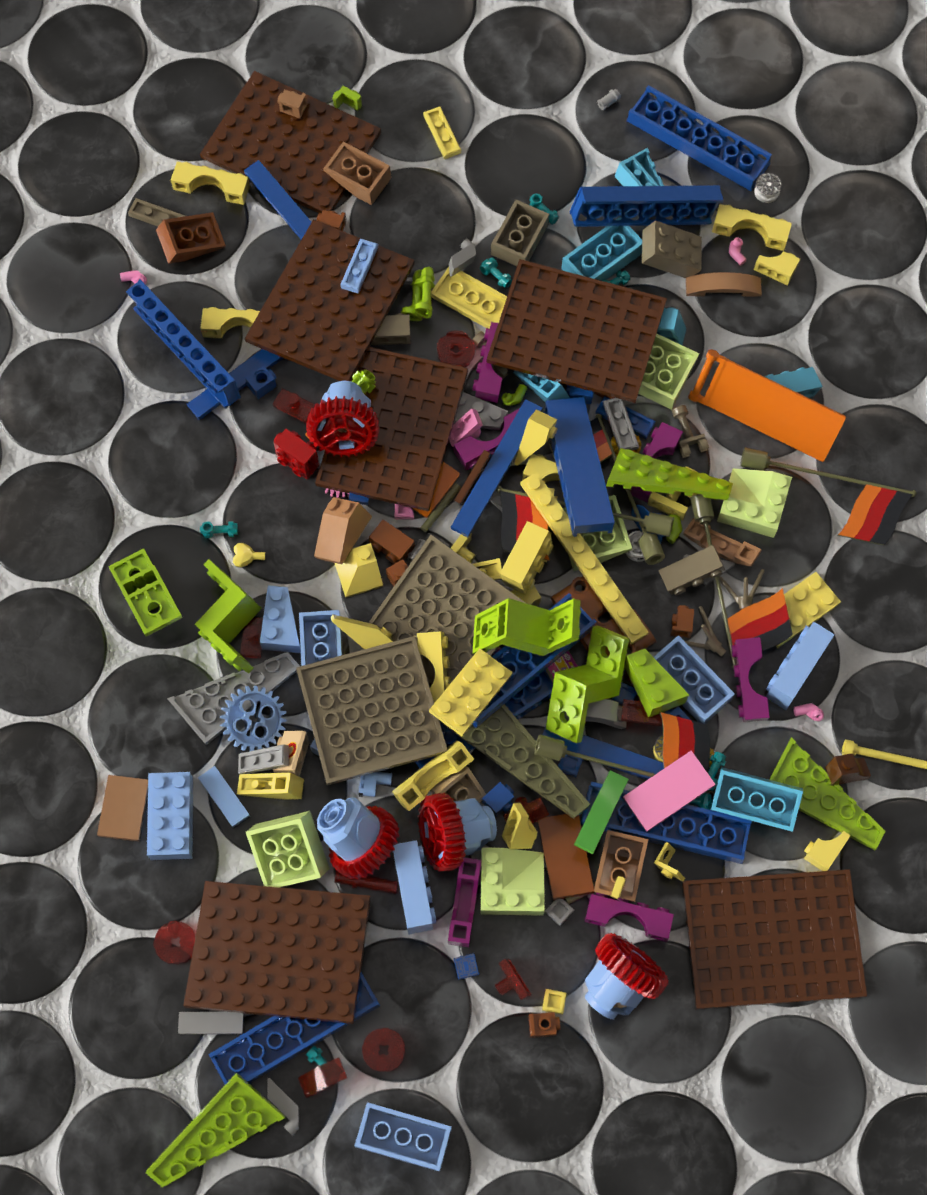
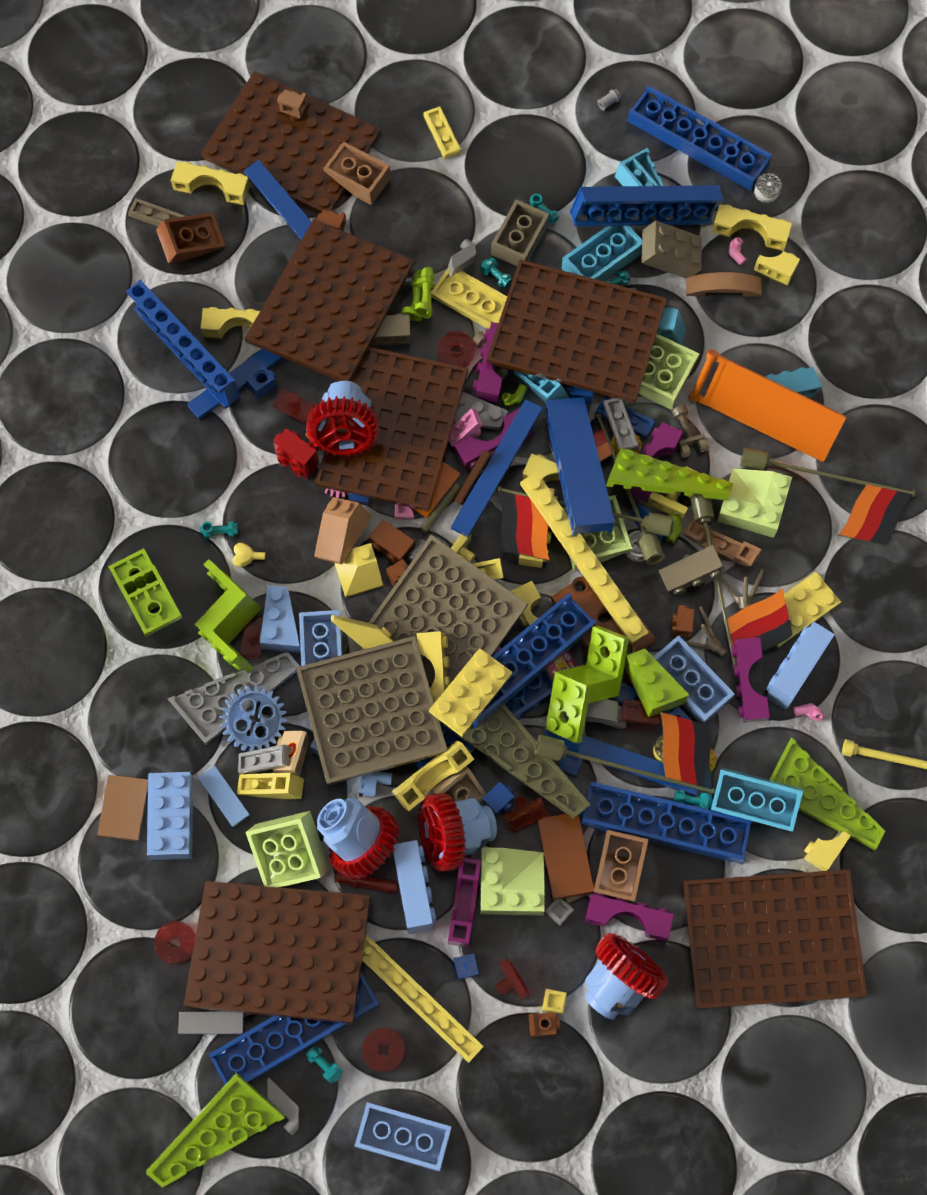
bright pink arm [120,270,147,285] -> none
clear red slope [298,1057,347,1098] -> none
lime bracket [332,86,362,111] -> none
light blue tile [340,239,378,294] -> none
lime gear [352,370,376,393] -> none
lime bracket [473,598,581,656] -> none
light yellow piece [500,521,553,594] -> none
light yellow arch [502,803,537,849] -> none
light yellow slope [514,409,557,466] -> none
bright green slope [574,770,629,854] -> none
light yellow tile [610,876,625,899] -> none
bright pink tile [623,751,716,832] -> none
light yellow bracket [654,842,685,882] -> none
teal bar [708,752,726,791] -> none
reddish brown arch [825,753,871,786] -> none
none -> light yellow plate [362,935,484,1063]

